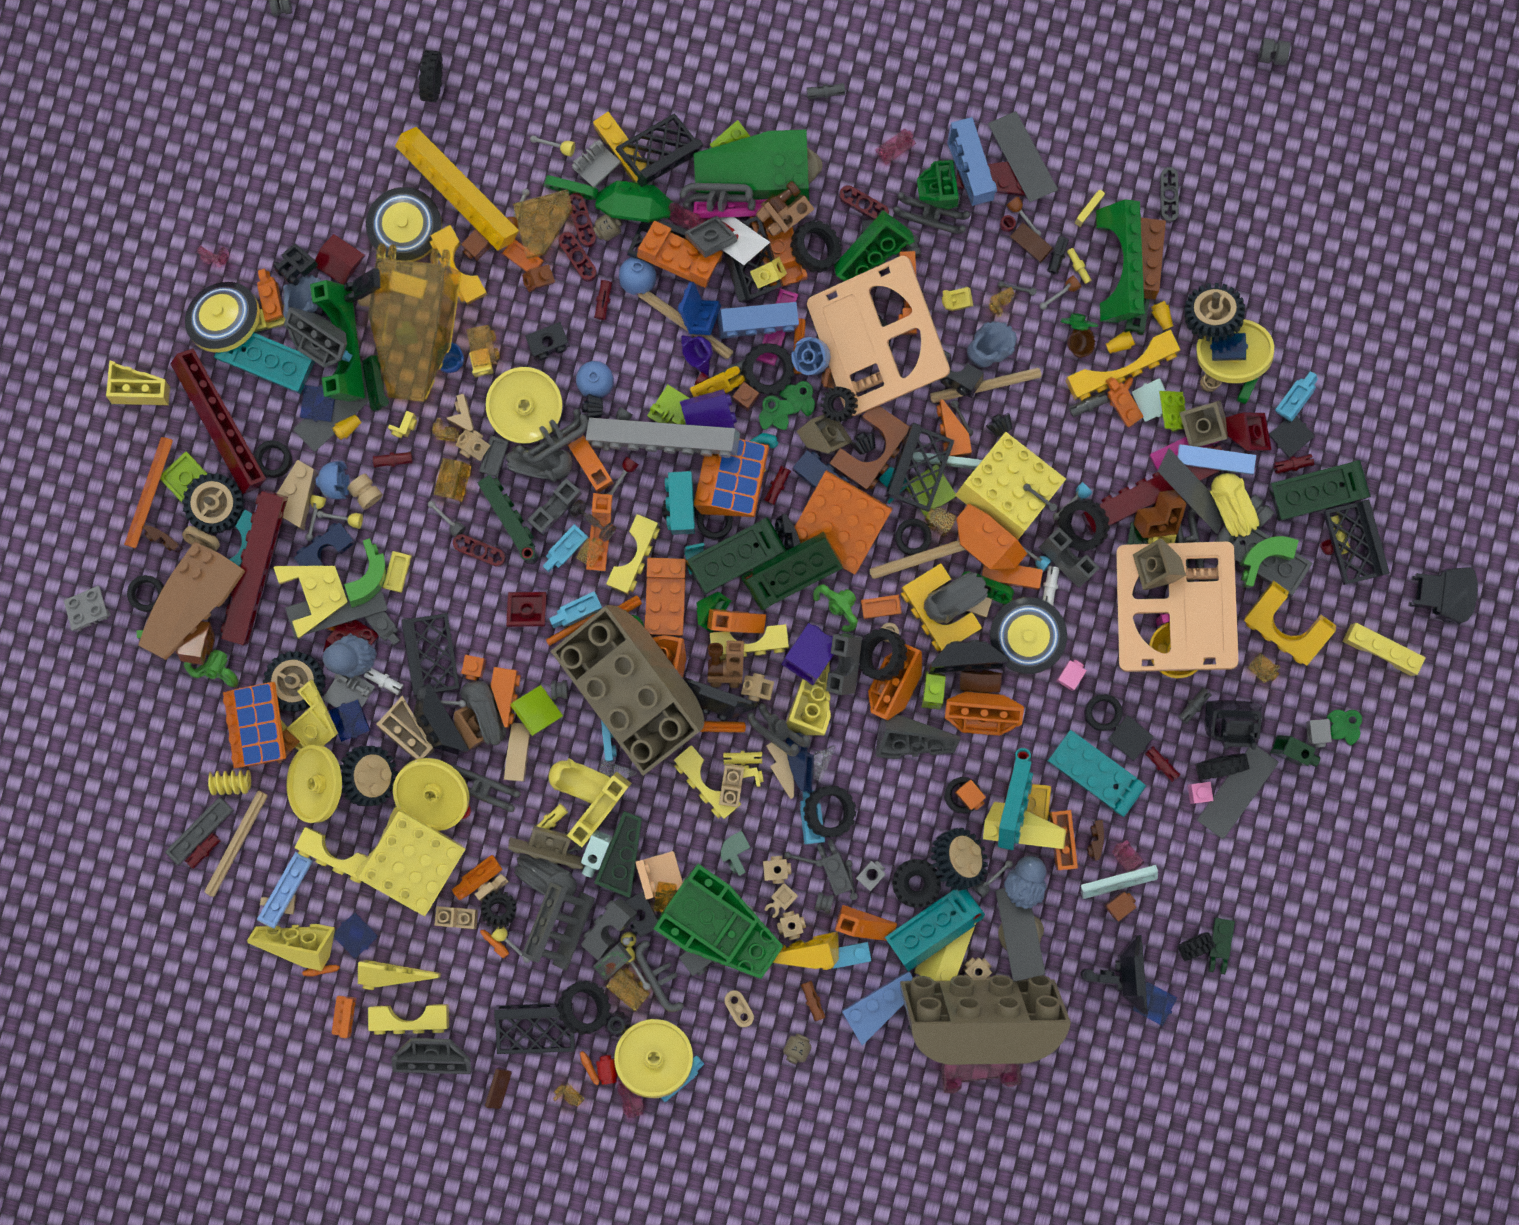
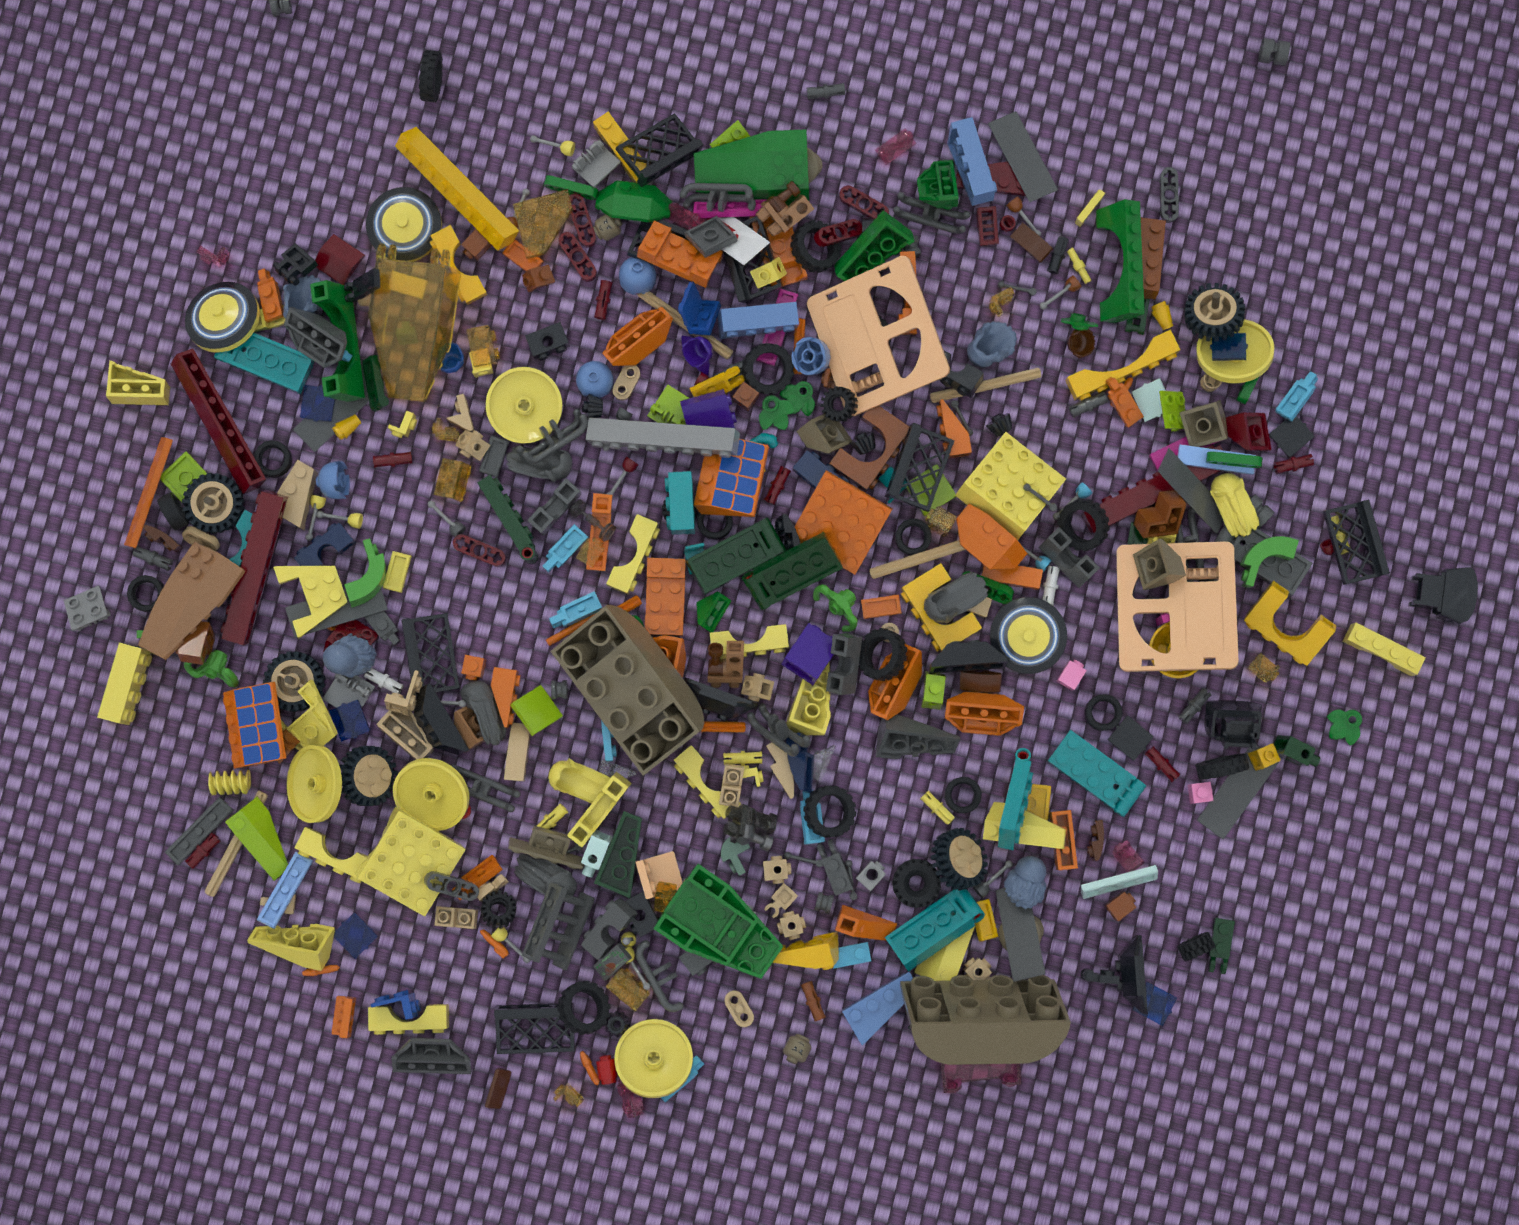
tan wheel [347,473,383,510] -> none
light yellow wedge [358,960,441,990] -> none
dark red slope [506,592,547,627] -> none
orange slope [568,435,614,493] -> none
orange slope [707,609,766,633] -> none
light aqua tile [913,452,982,469] -> none
light yellow bracket [942,287,973,312] -> none
orange brick [955,780,986,810] -> none
yellow cone [1105,331,1135,354] -> none
dark green hinge [1268,460,1371,522] -> none
light grey brick [1306,719,1332,748] -> none
none -> light yellow brick [97,643,152,725]
none -> dark grey pin [133,545,173,571]
none -> black tyre [157,492,189,531]
none -> lime wedge [225,796,288,881]
none -> blue bracket [370,990,421,1020]
none -> tan bracket [384,670,423,716]
none -> dark grey beam [424,871,479,901]
none -> orange wedge [602,307,673,366]
none -> tan plate [613,365,641,401]
none -> clear smoke hips [723,804,777,851]
none -> dark red beam [814,219,862,247]
none -> light yellow axle [920,790,955,825]
none -> yellow tile [974,899,999,942]
none -> dark red slope [975,206,999,246]
none -> green beam [1206,452,1263,468]
none -> yellow bracket [1247,744,1281,771]

